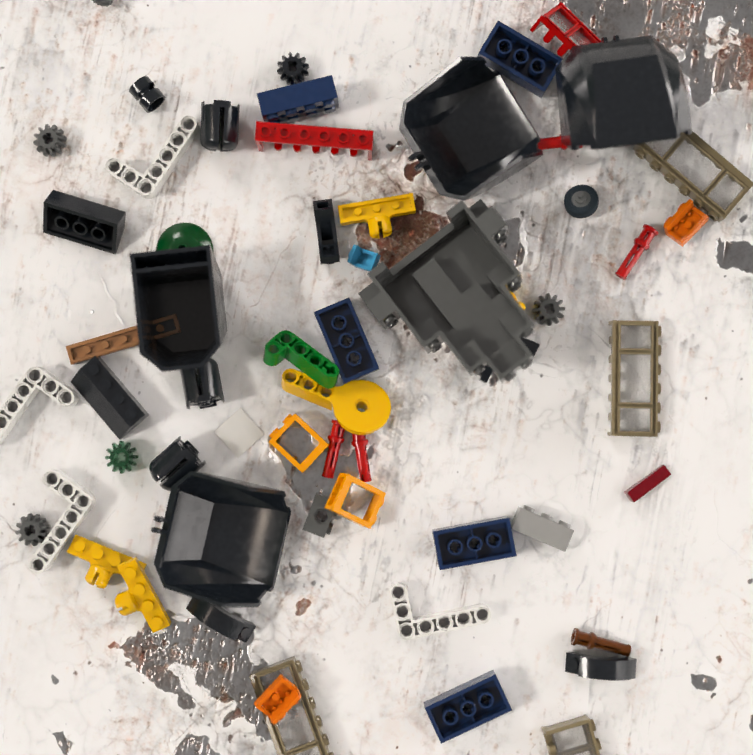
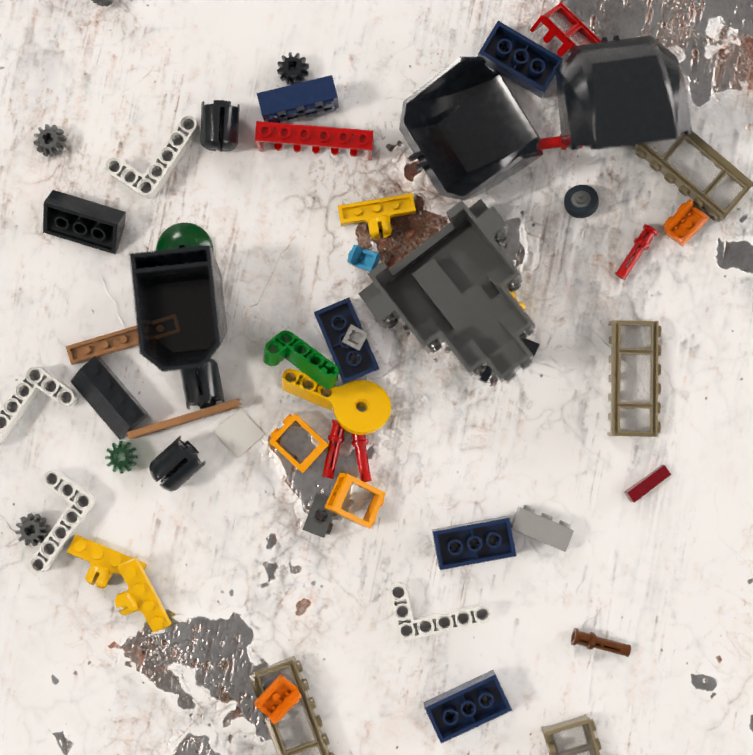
black wheel [129,76,165,113] -> none
black windscreen [151,471,291,607] -> none
black arch [186,598,256,643] -> none
black arch [313,199,340,264] -> none
dark grey gear [532,293,565,326] -> none
black arch [565,652,637,681] -> none
none -> medium nougat tile [127,399,242,439]
none -> light grey plate [342,325,368,351]

